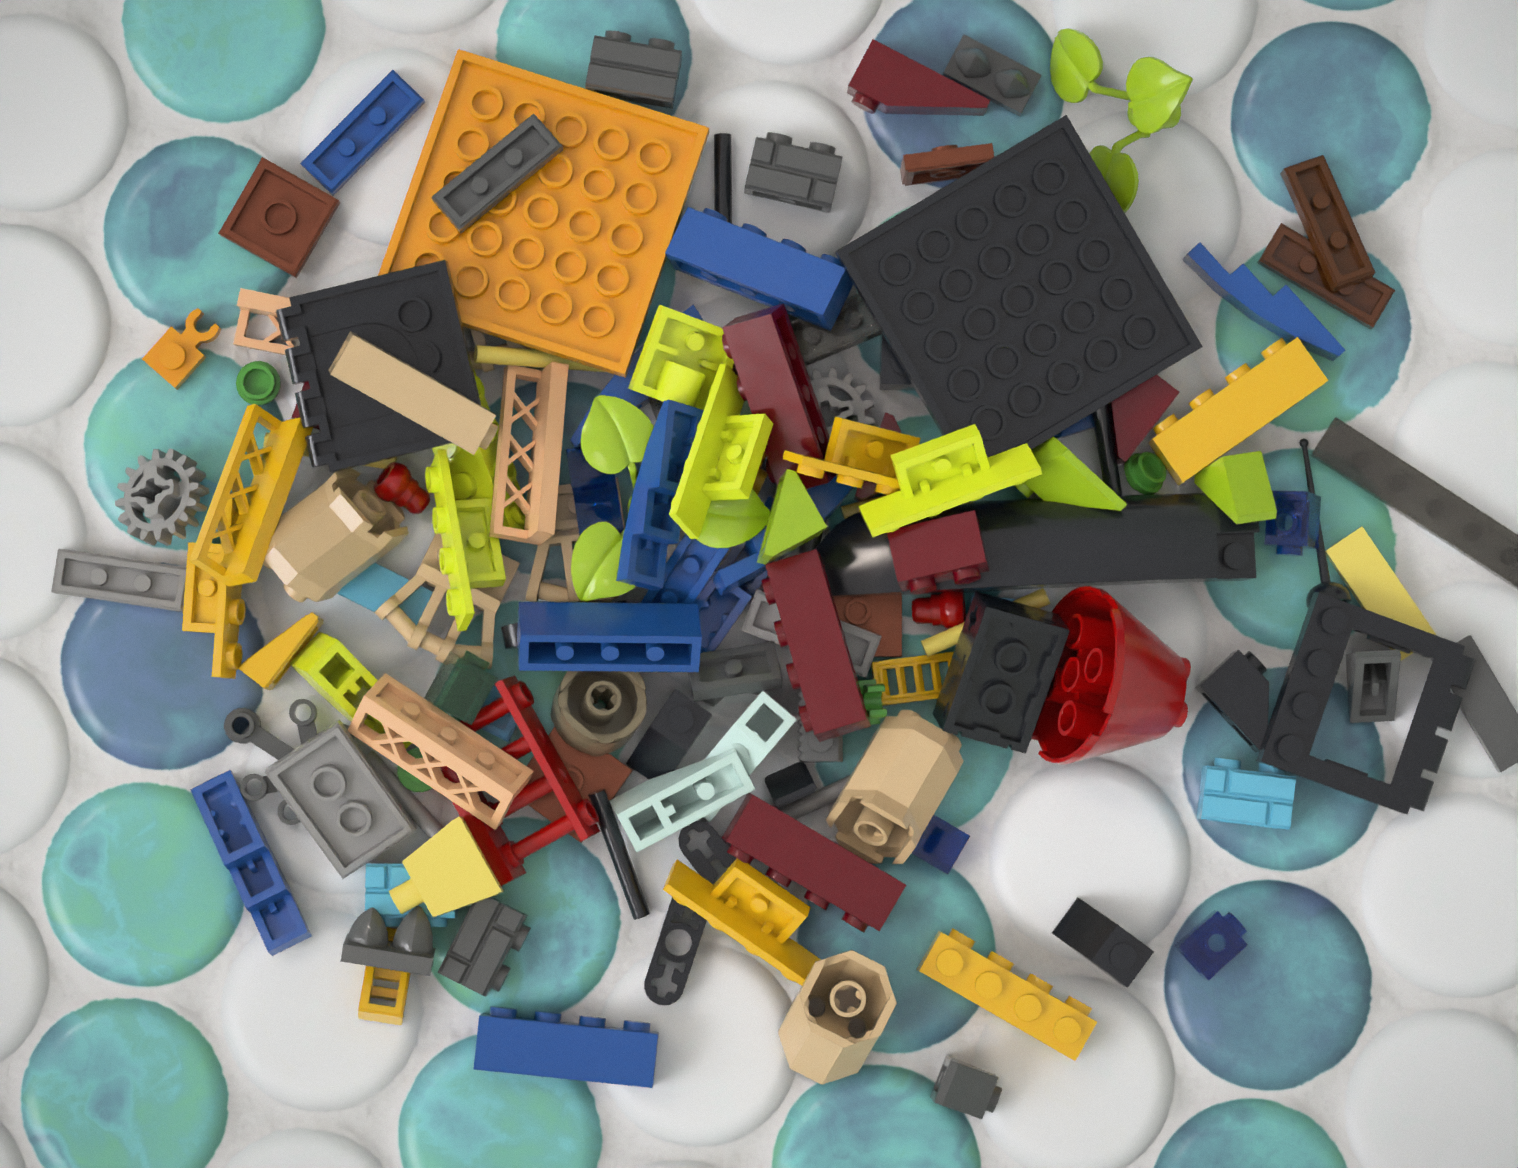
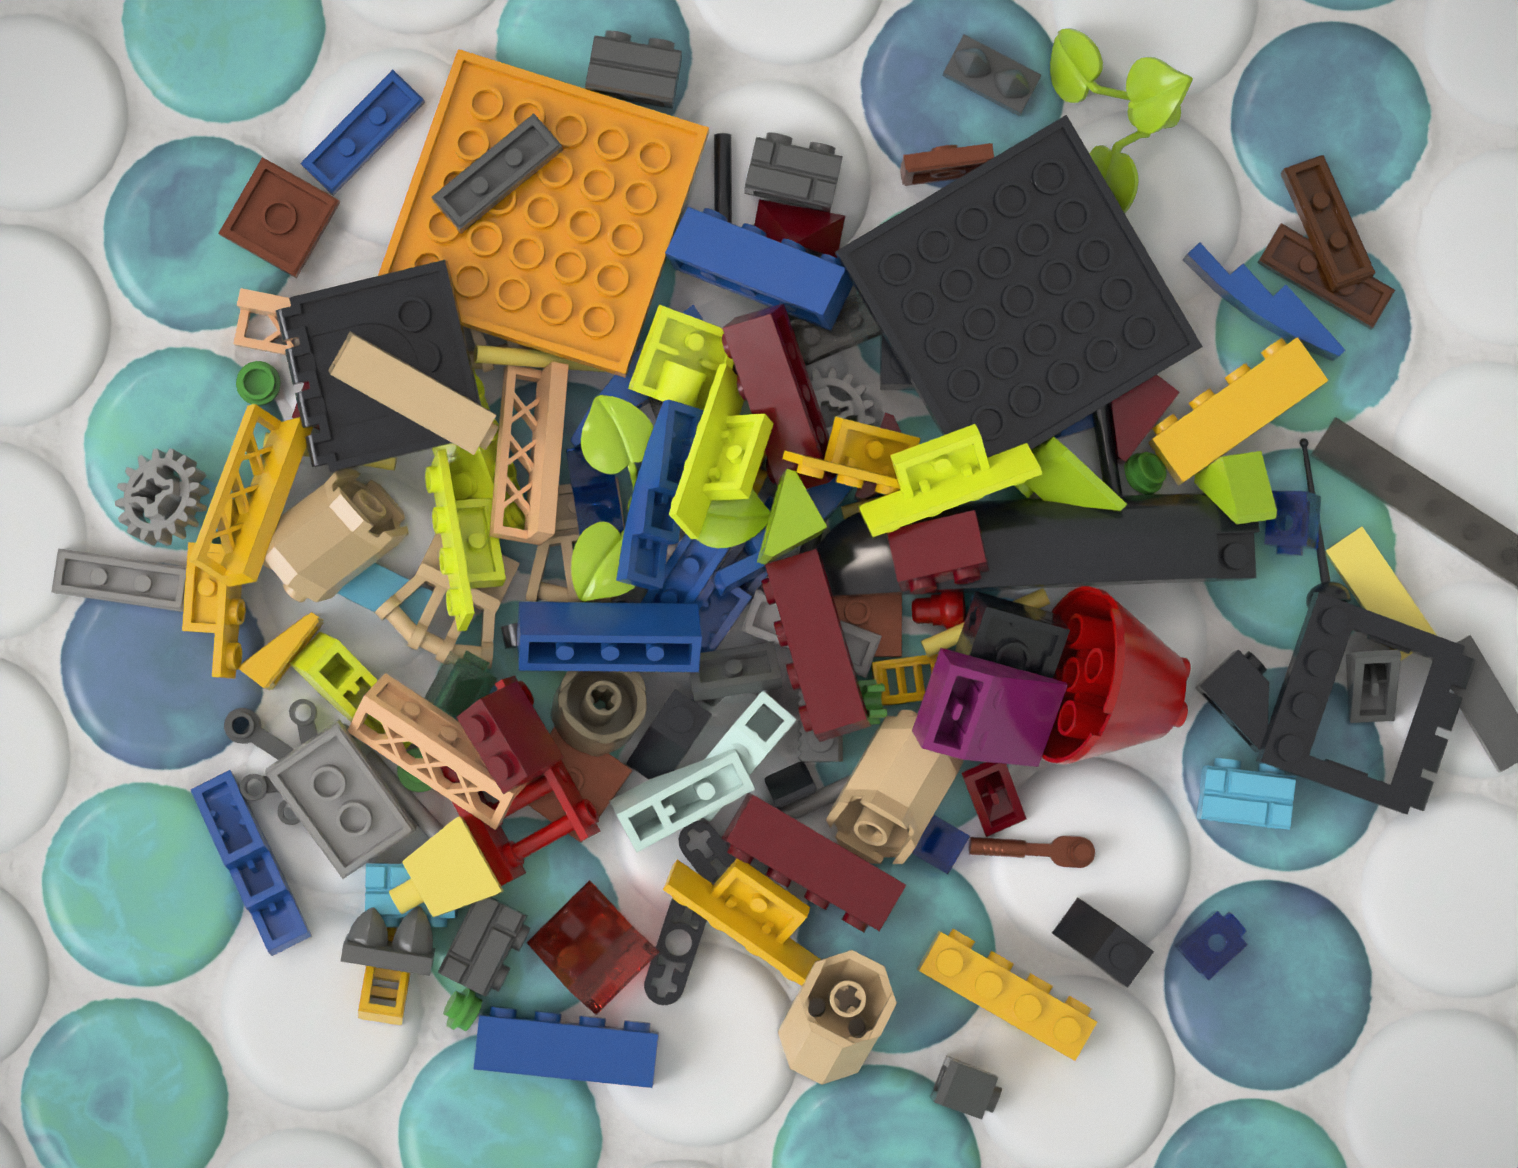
light orange plate [142,308,221,390] -> none
red piece [373,462,431,514] -> none
black bar [588,789,650,920] -> none
dark red slope [847,39,990,116] -> none
none -> bright green plate [443,988,483,1031]
none -> dark red brick [456,681,564,795]
none -> clear red slope [526,880,660,1015]
none -> dark red slope [754,199,845,258]
none -> magenta slope [912,648,1068,767]
none -> dark red slope [961,762,1027,837]
none -> copper piece [968,836,1095,868]

